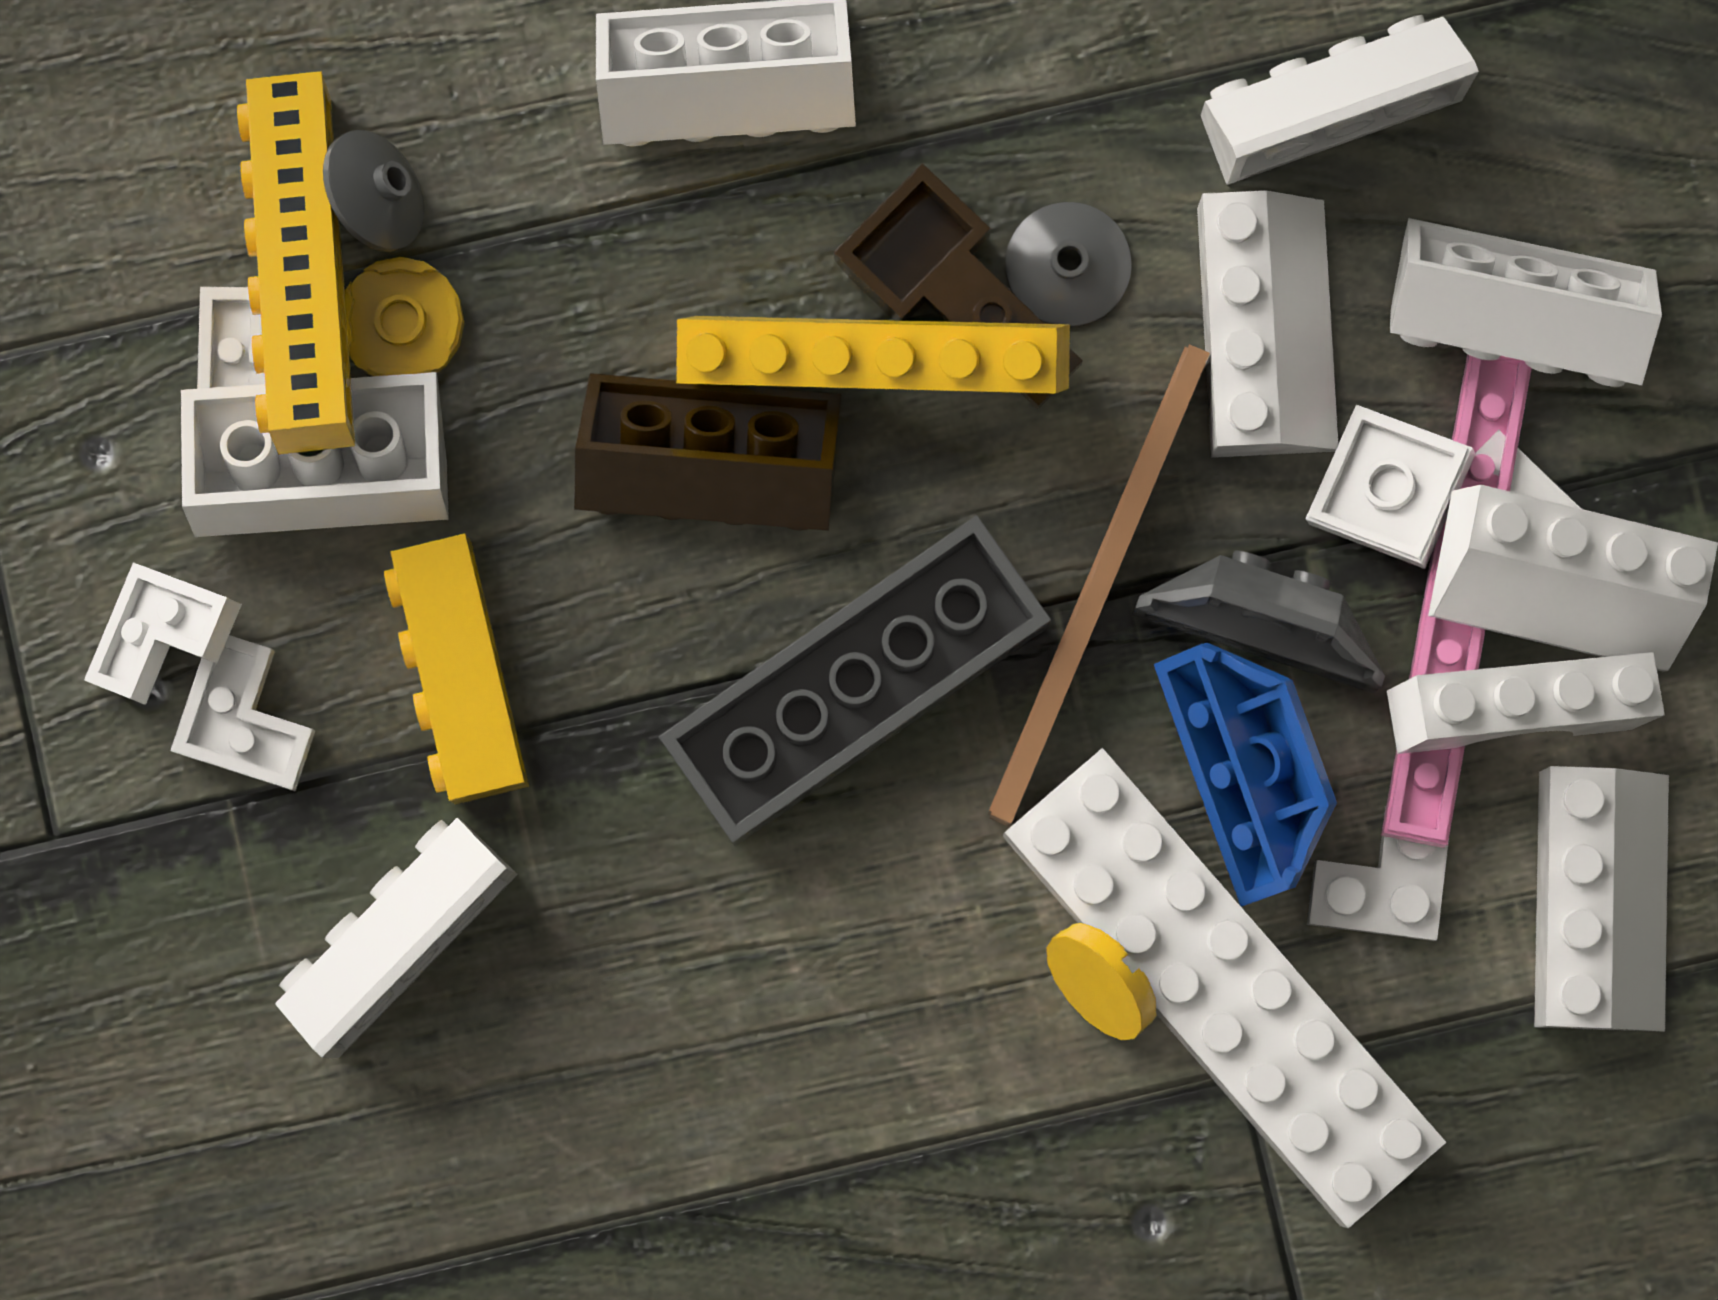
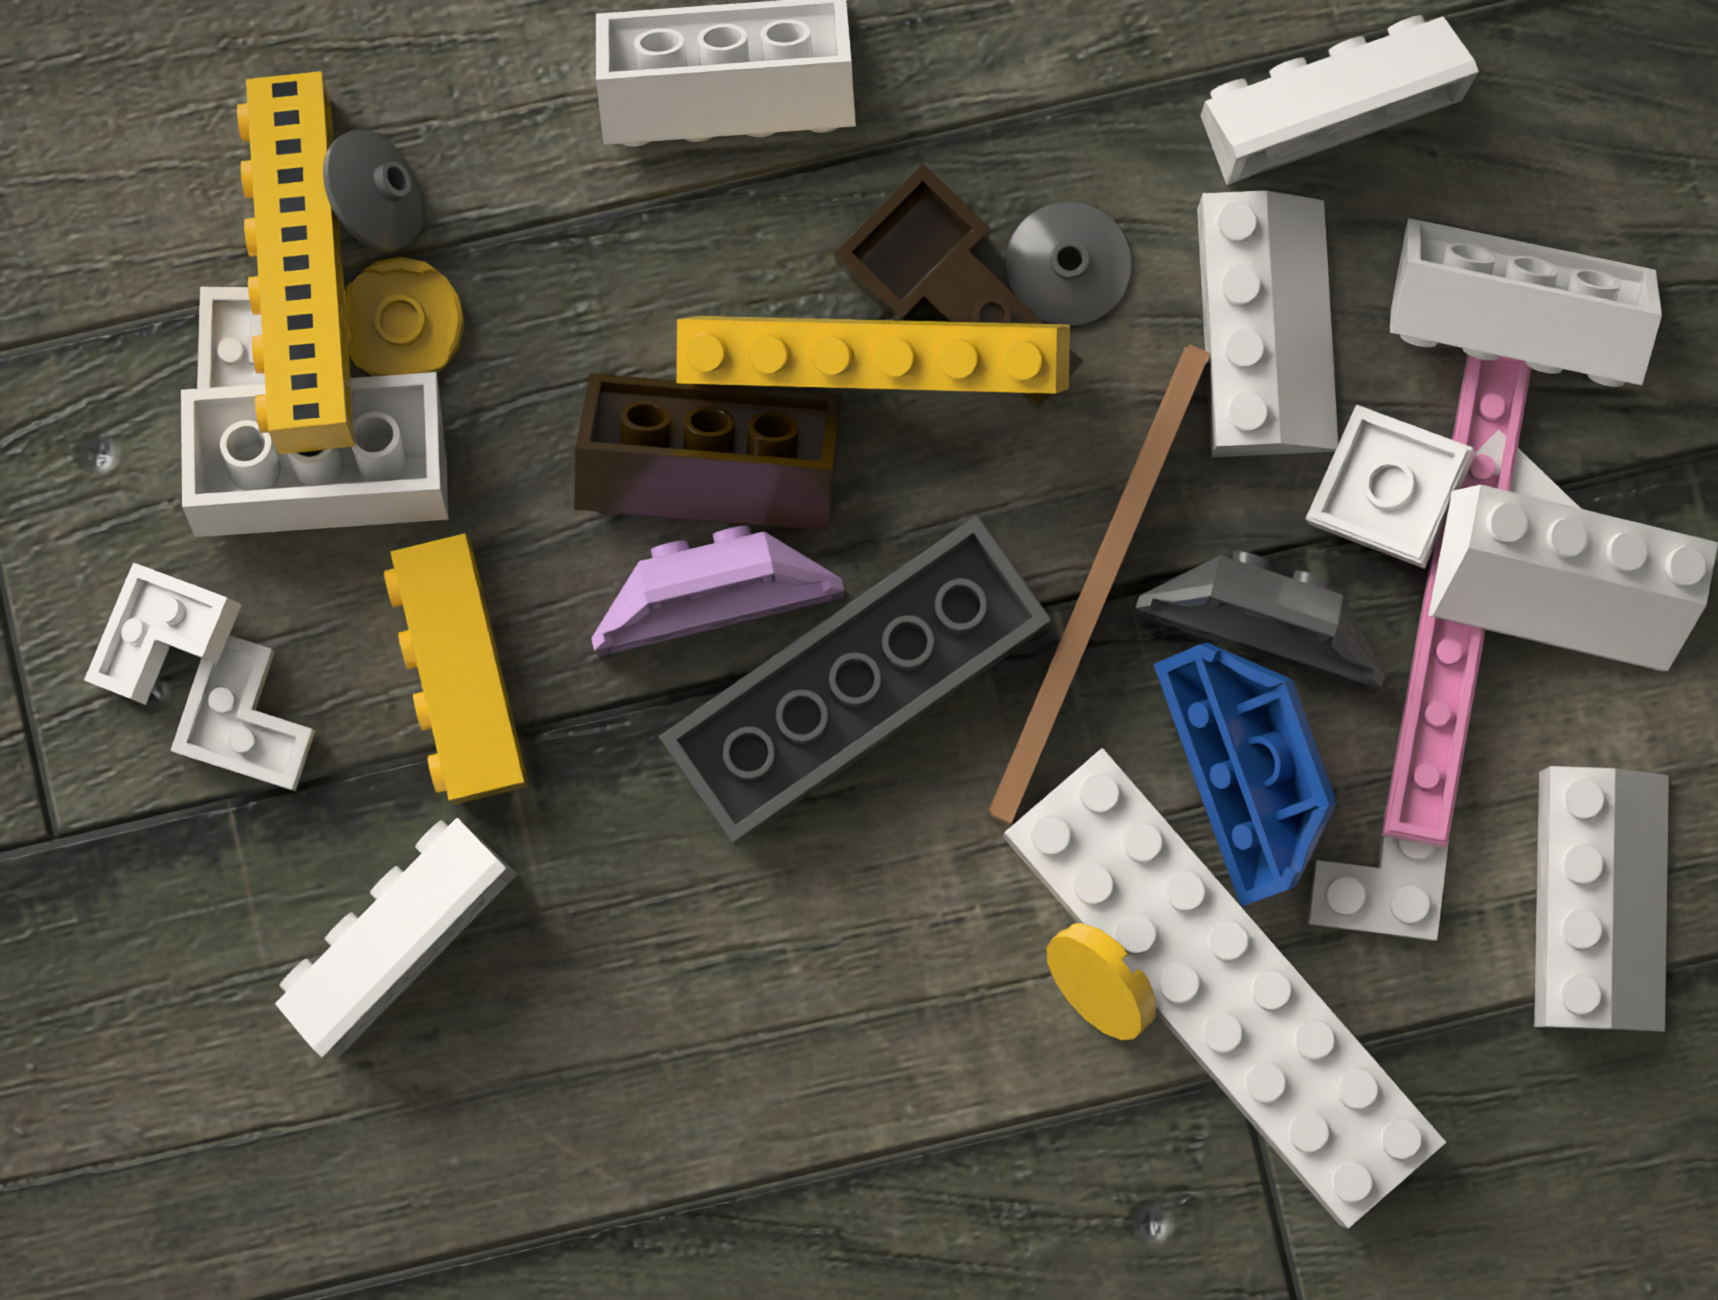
white arch [1387,652,1665,754] -> none
none -> lavender wedge [591,526,845,657]

